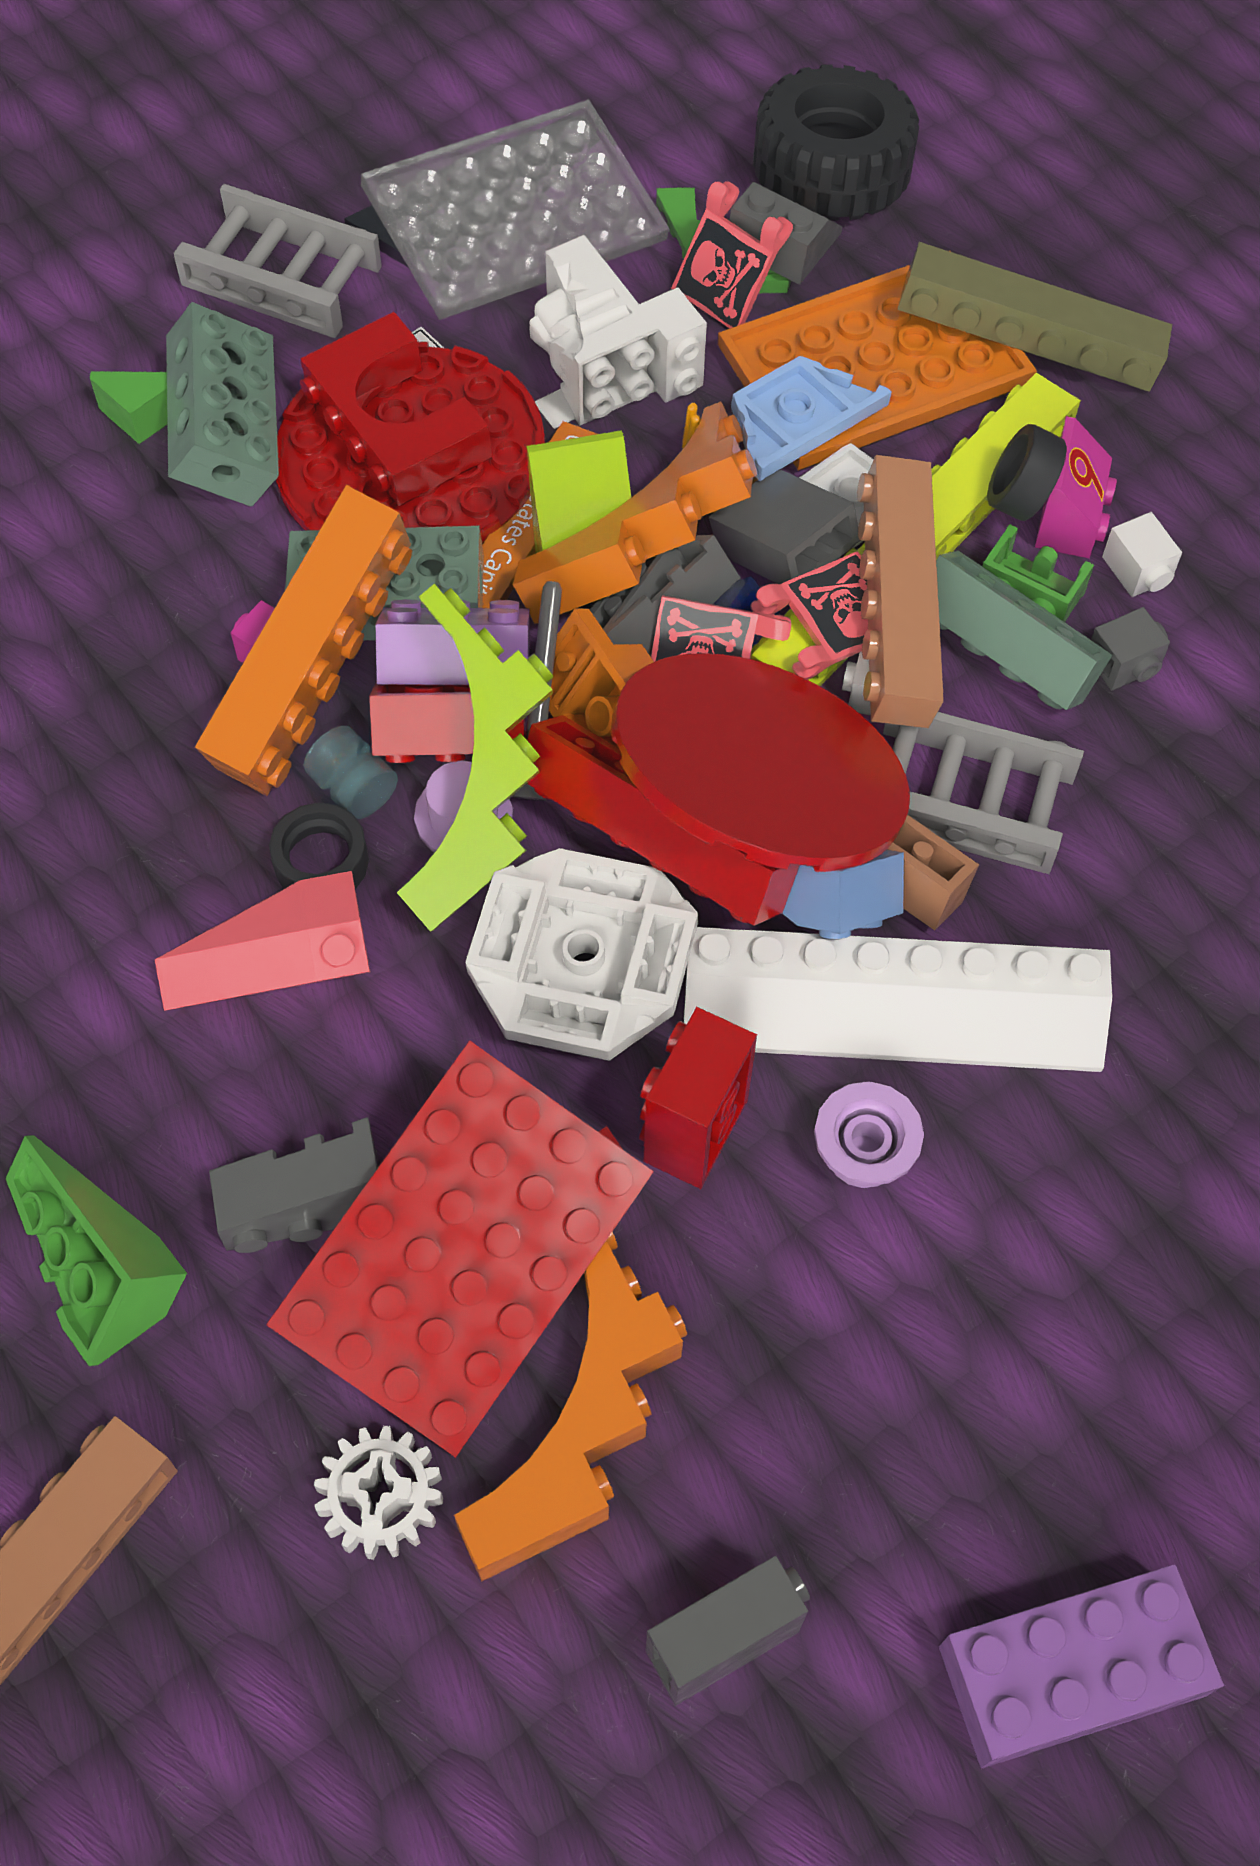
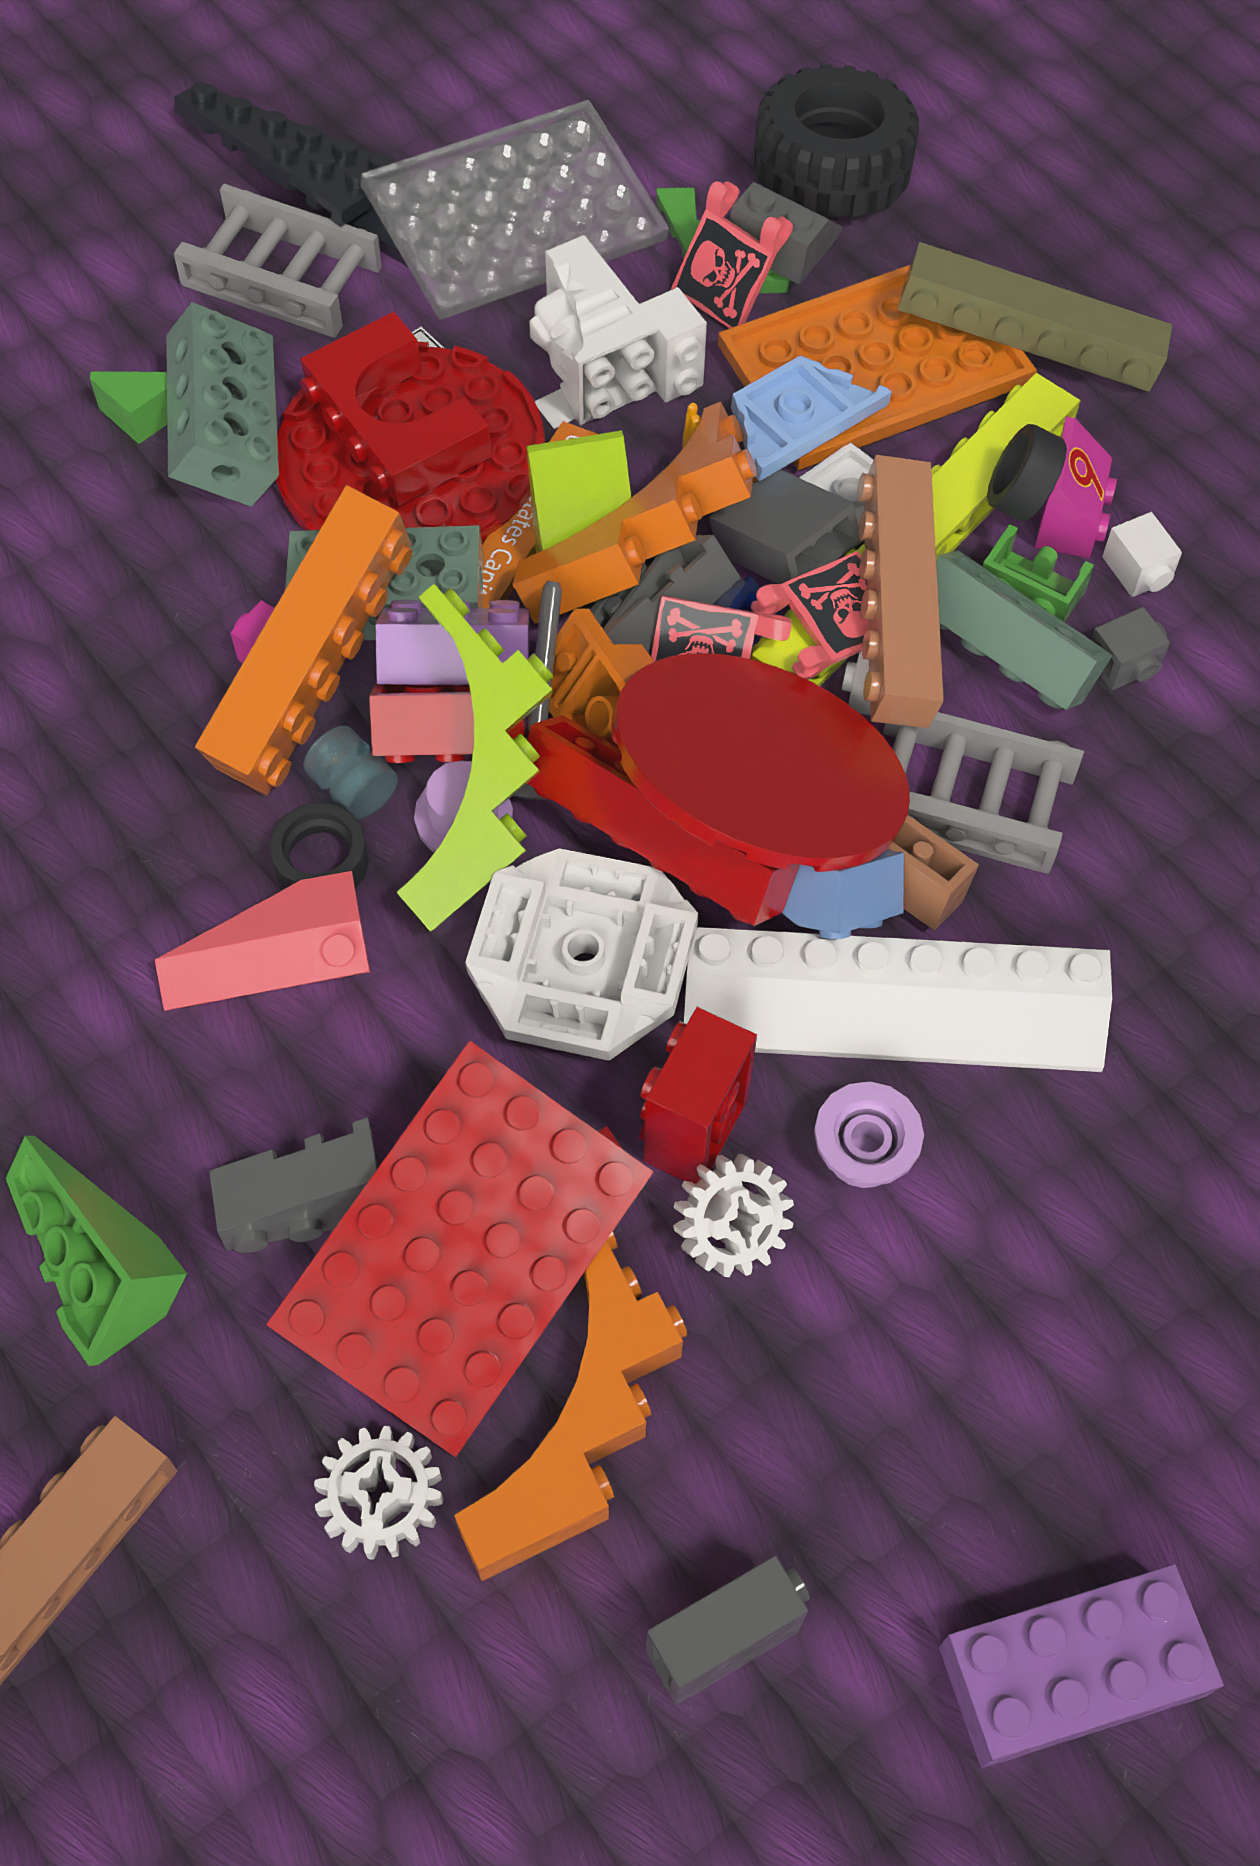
none -> black wing [174,83,410,227]
none -> white gear [673,1154,794,1277]

